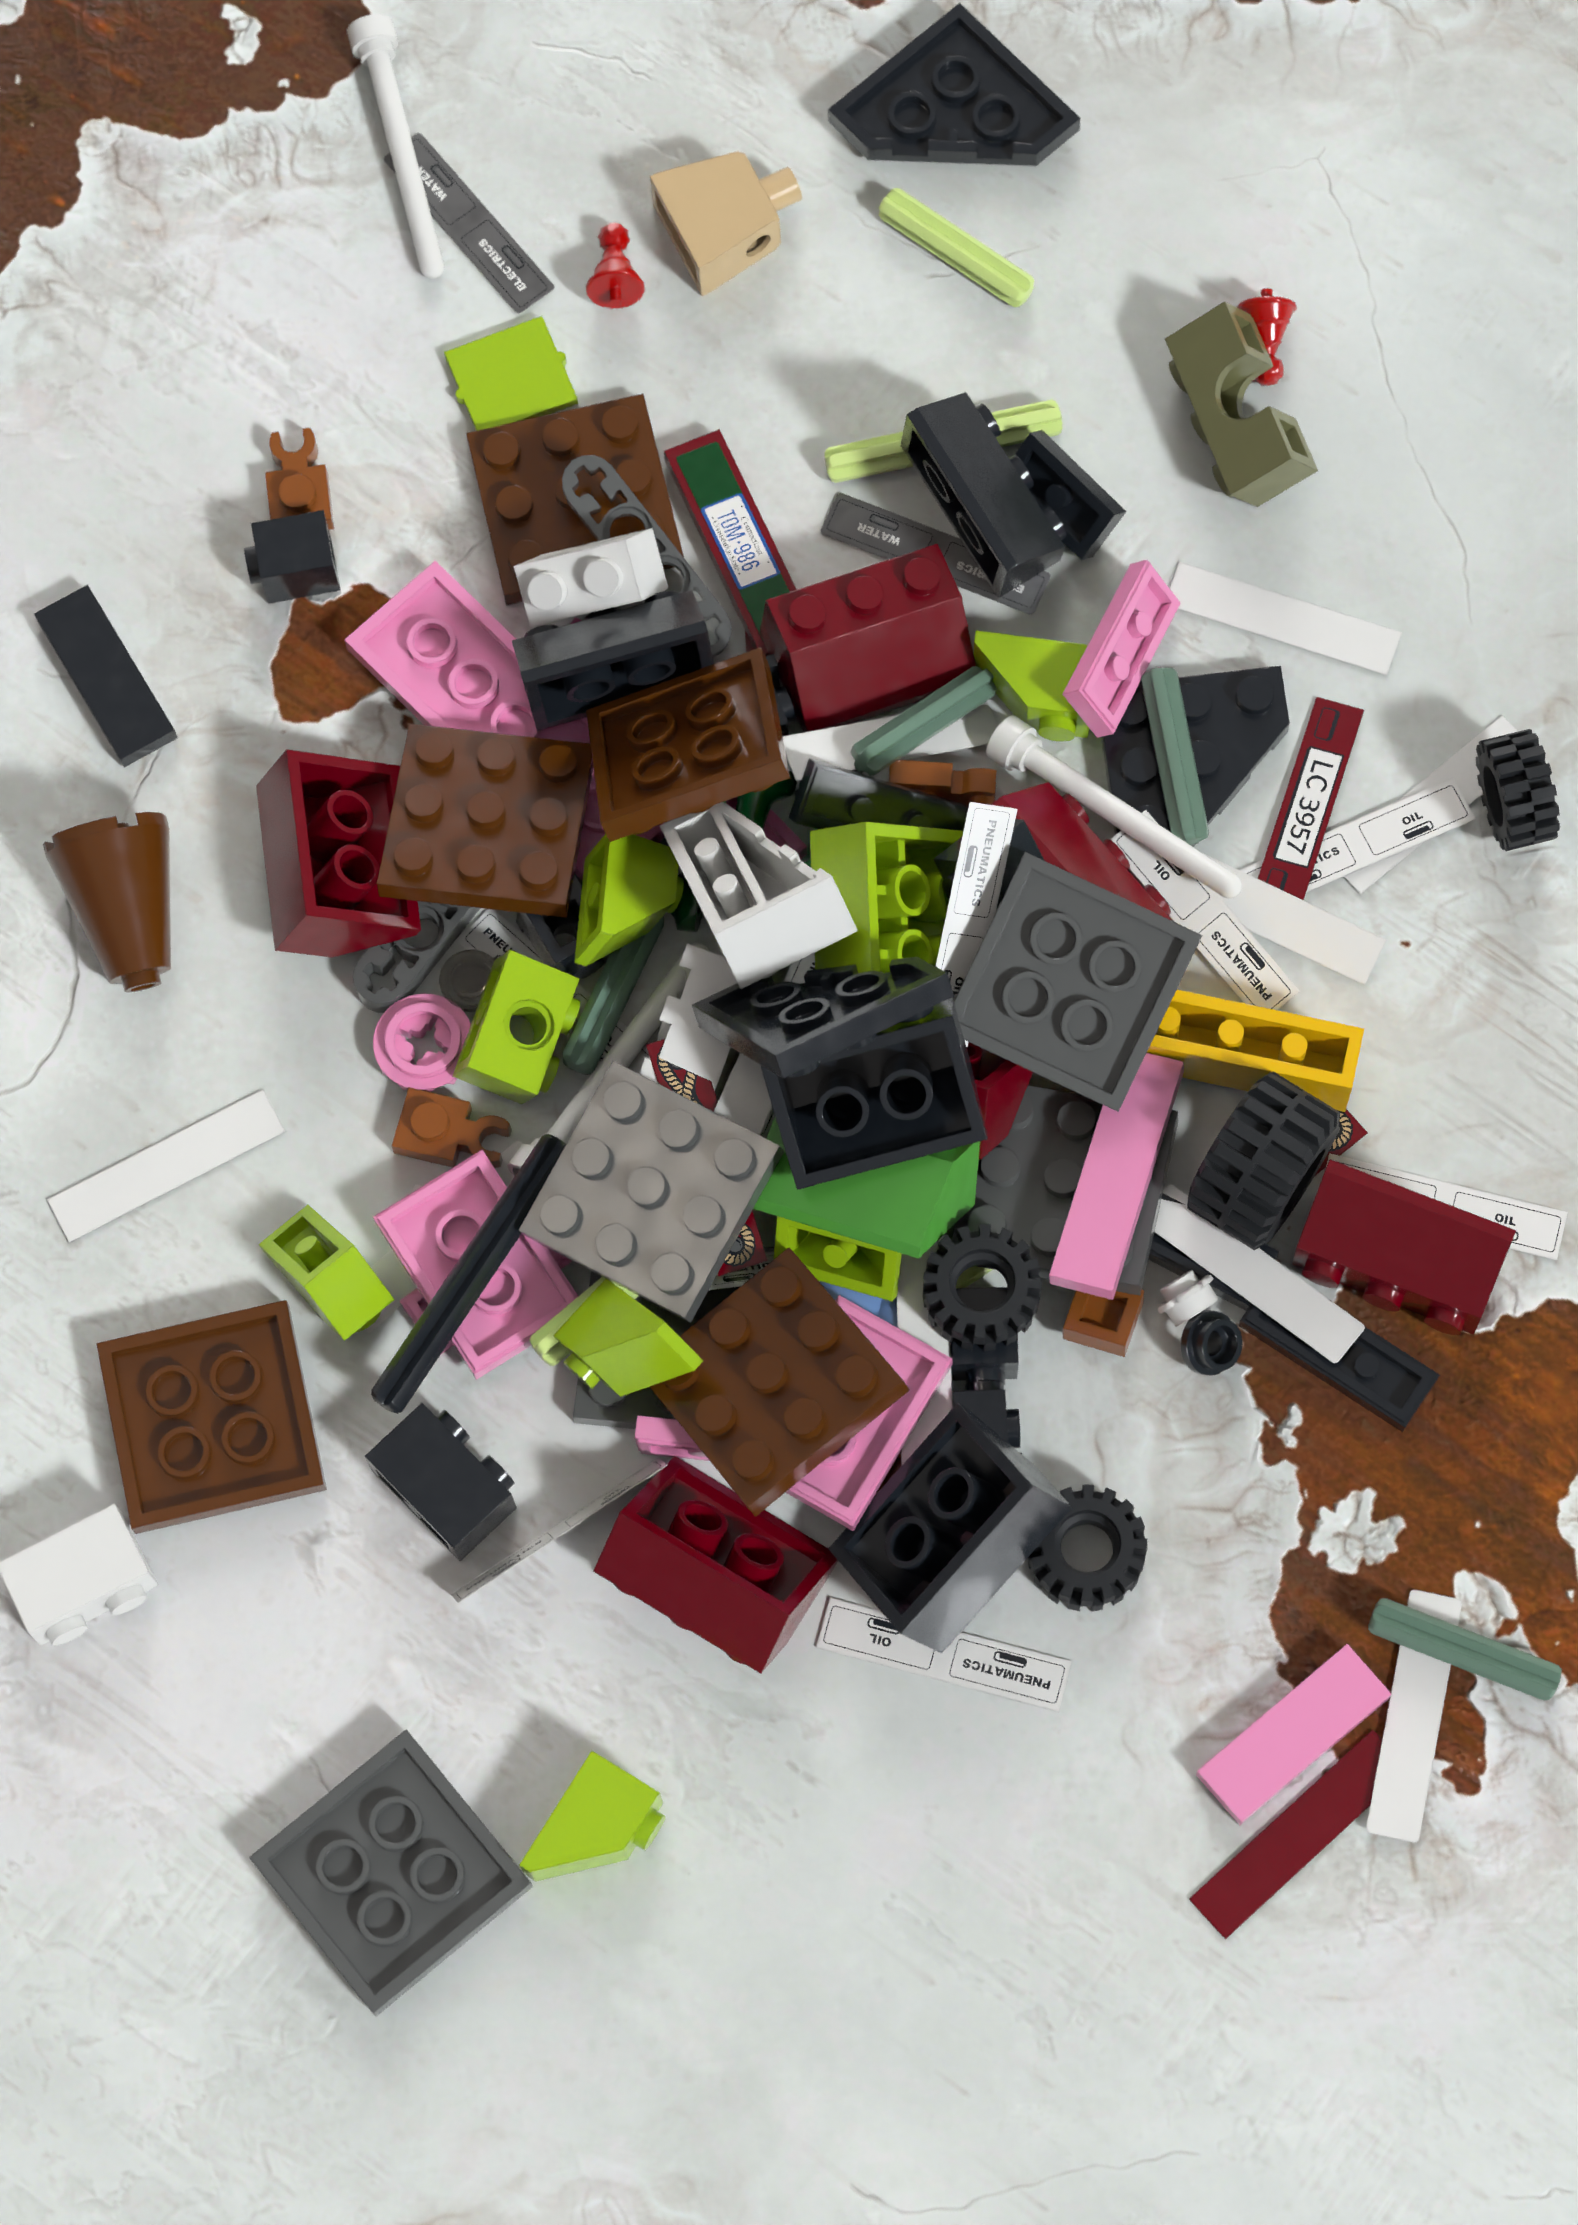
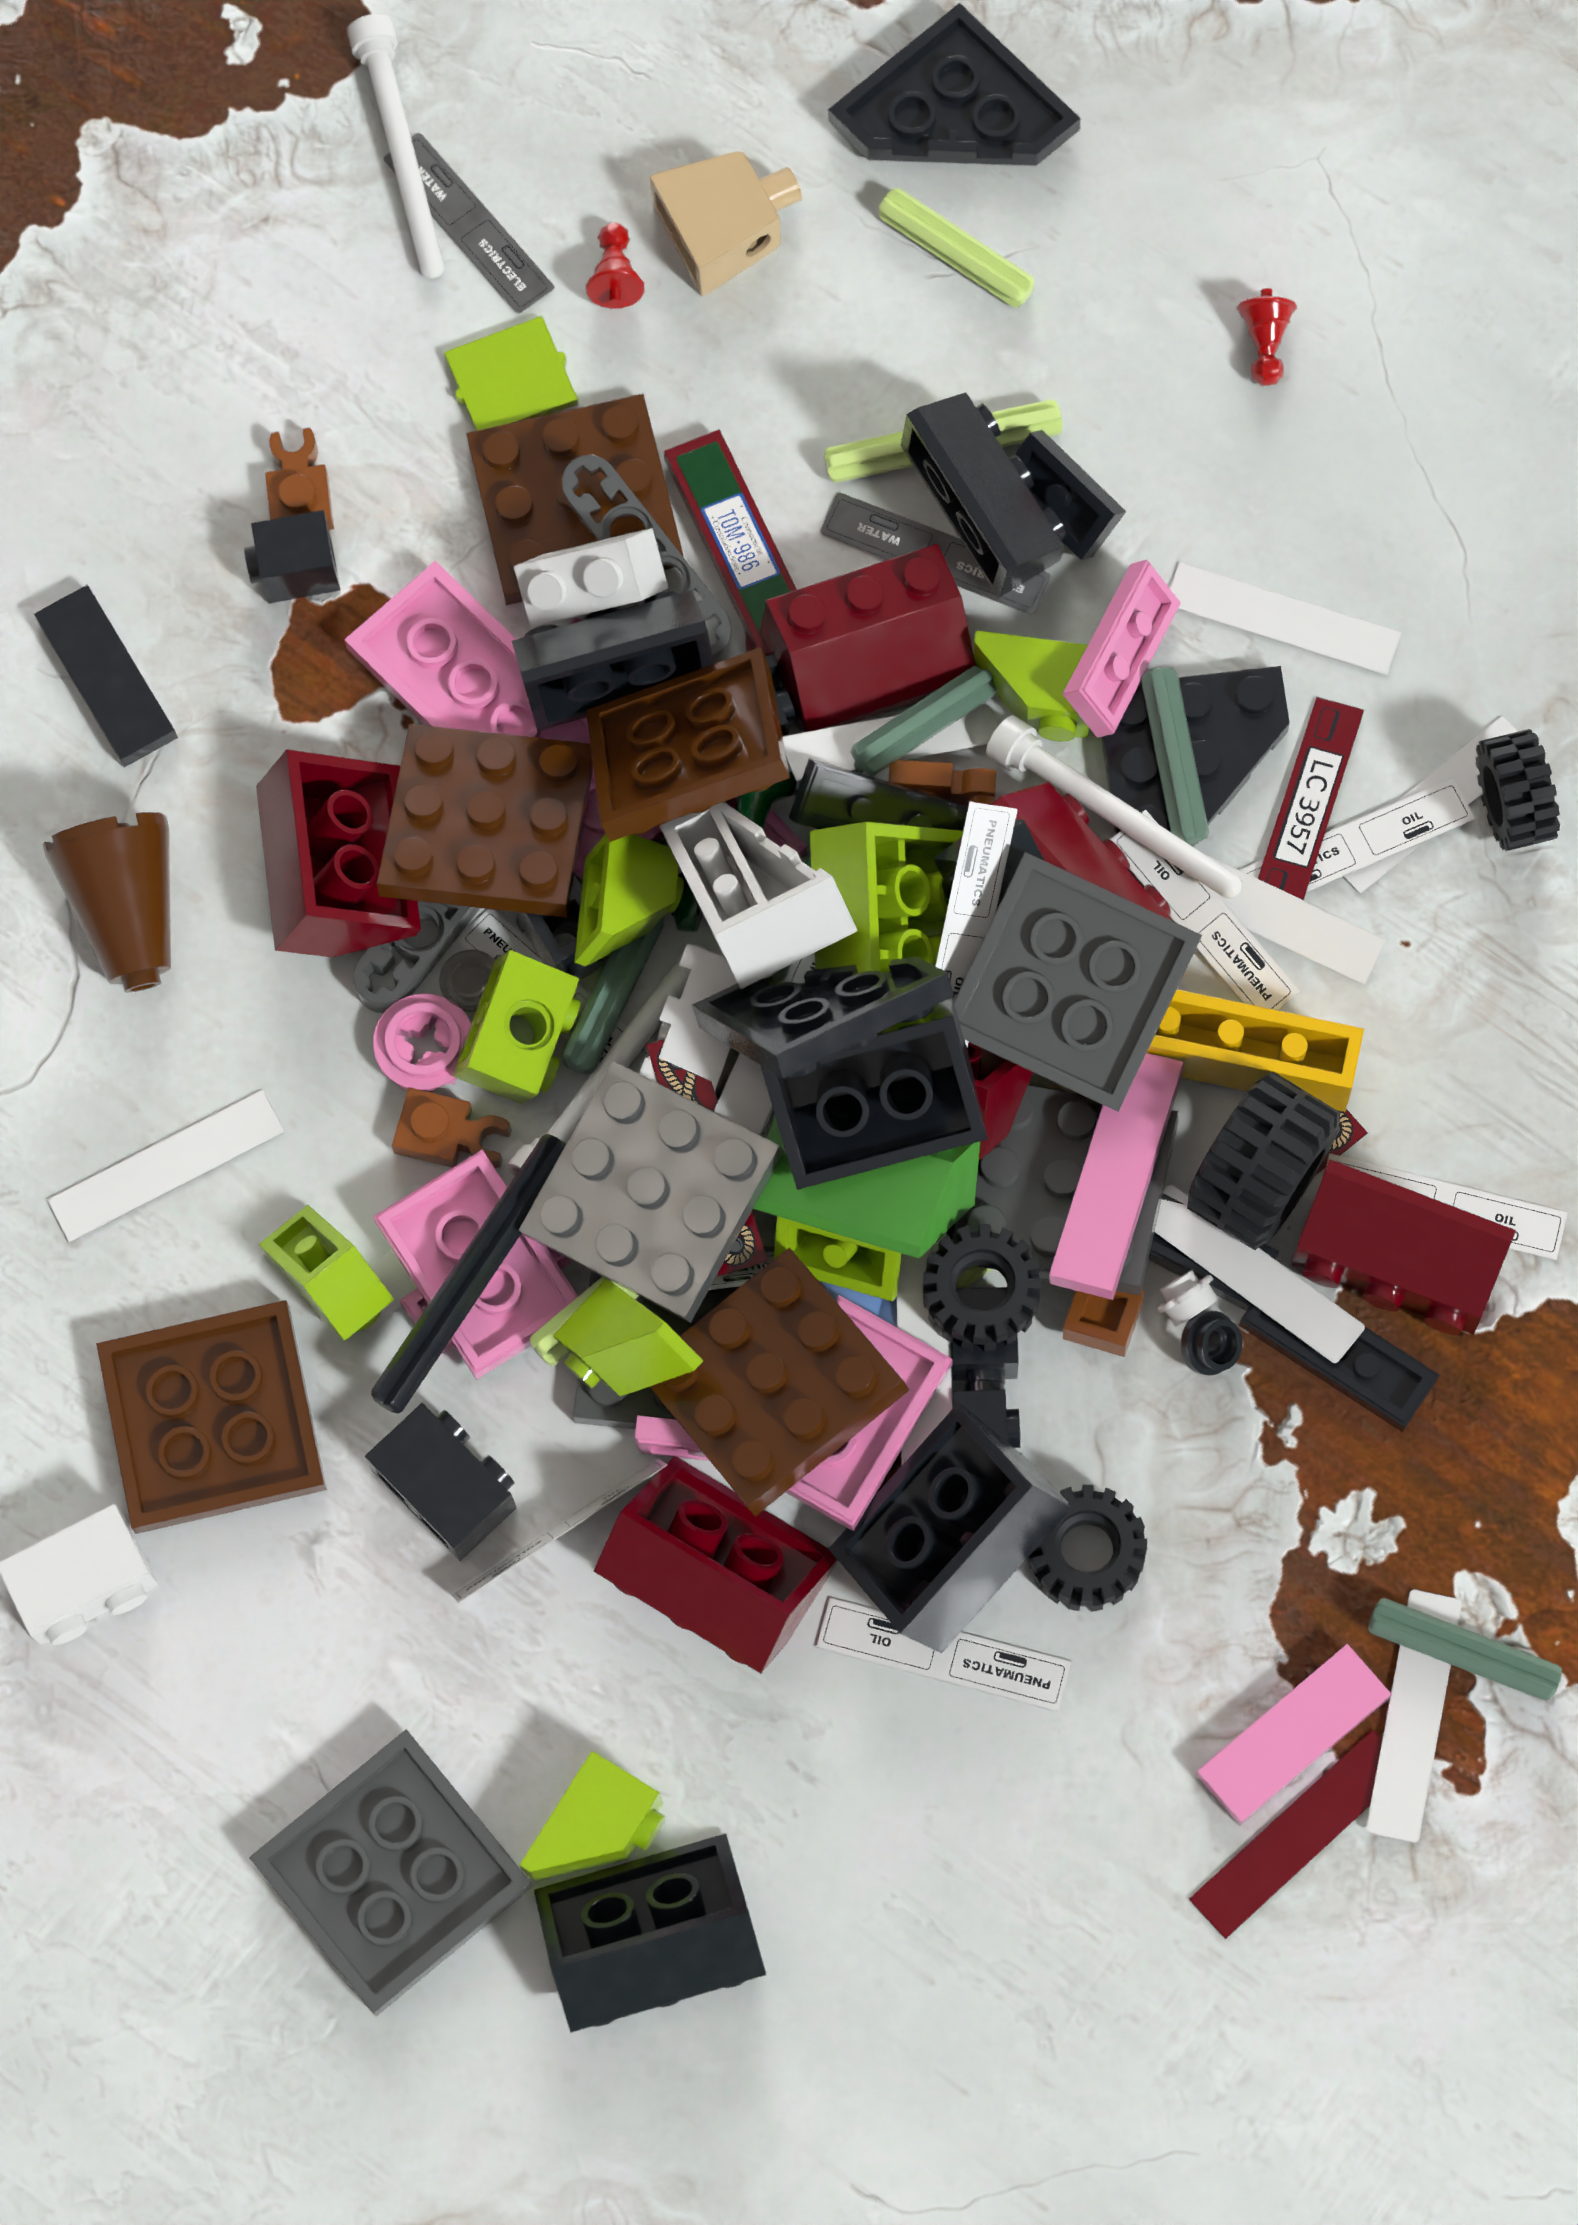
olive arch [1165,301,1318,507] -> none
none -> black slope [534,1833,767,2033]

